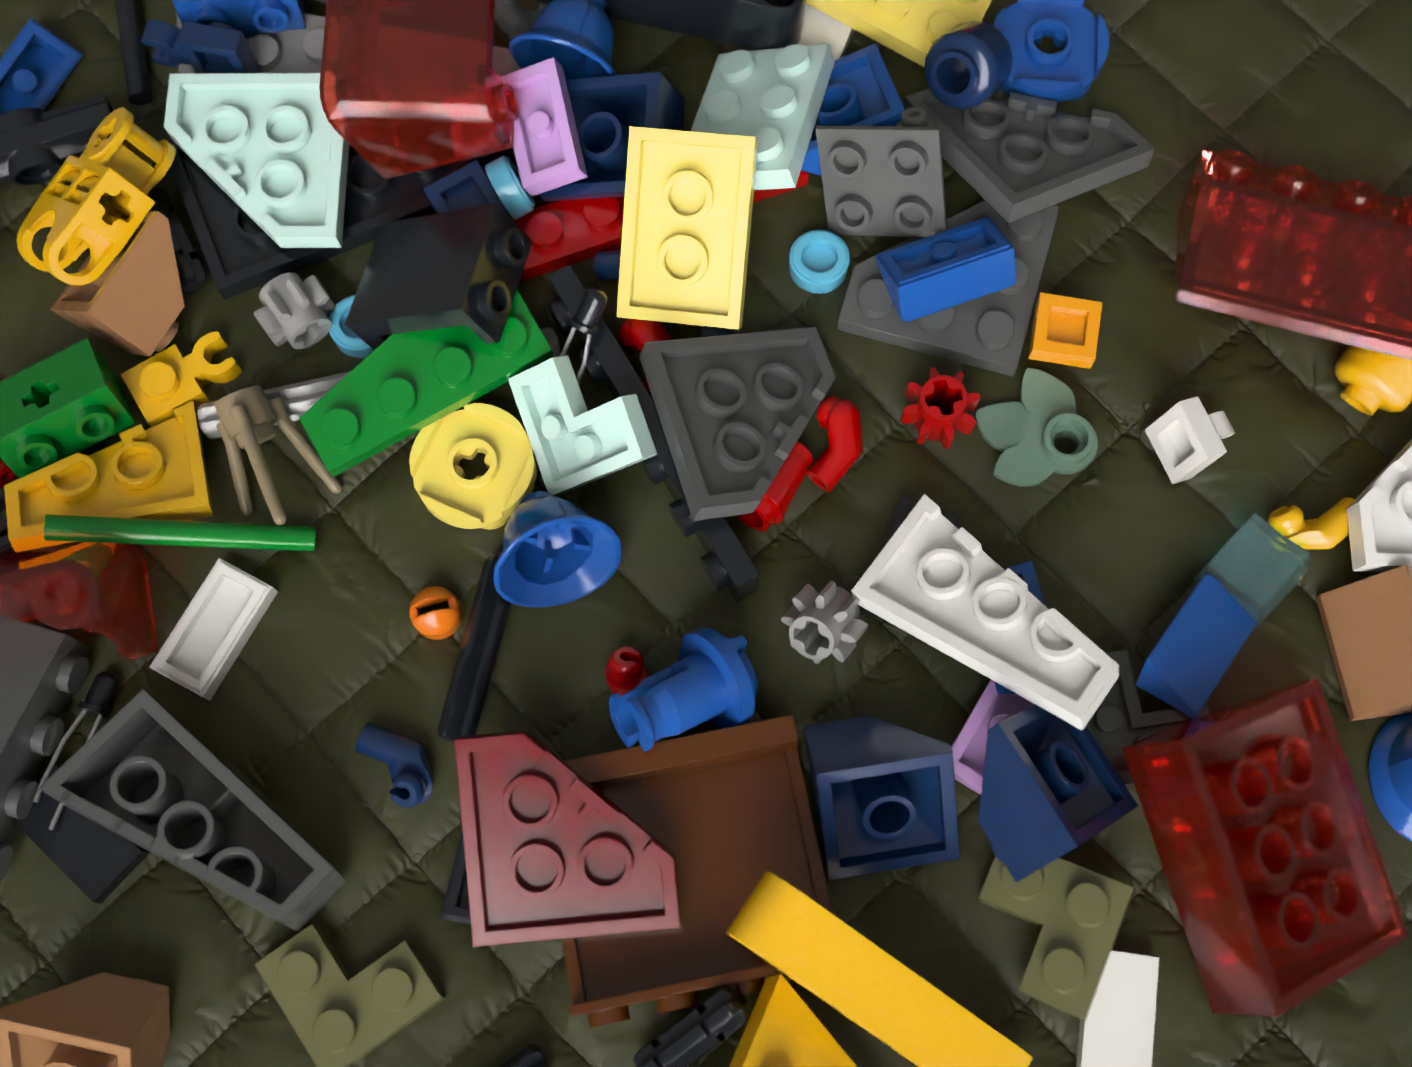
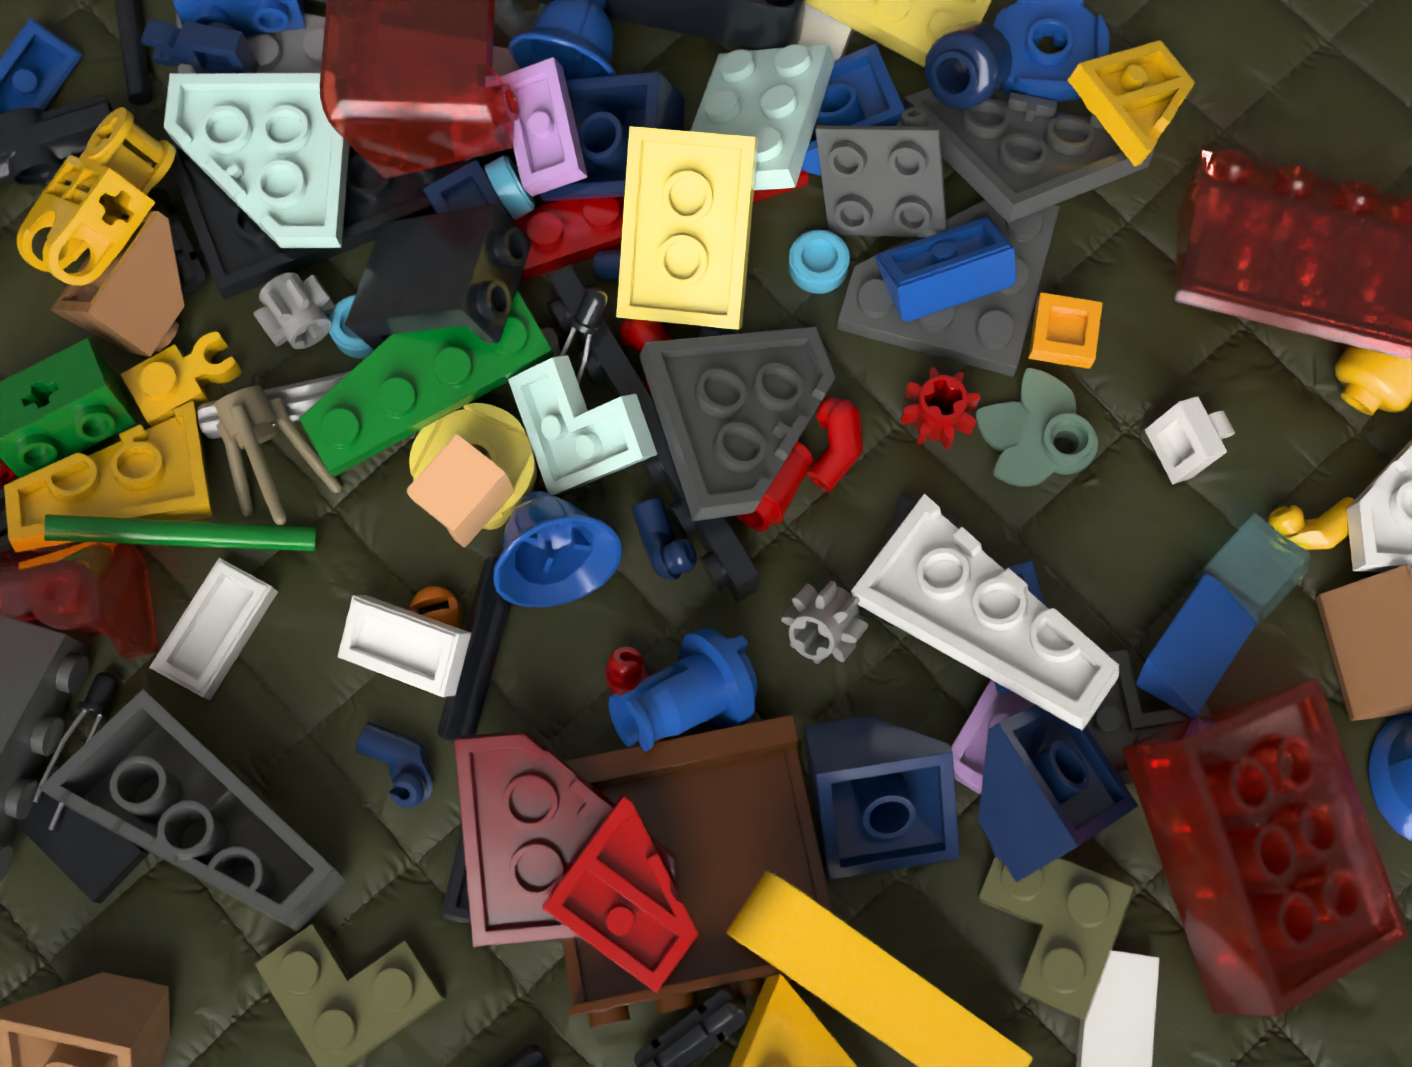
none -> white tile [337,595,471,697]
none -> light nougat panel [407,433,514,547]
none -> red wing [542,795,698,993]
none -> dark blue arm [631,497,697,580]
none -> yellow wing [1068,40,1195,167]

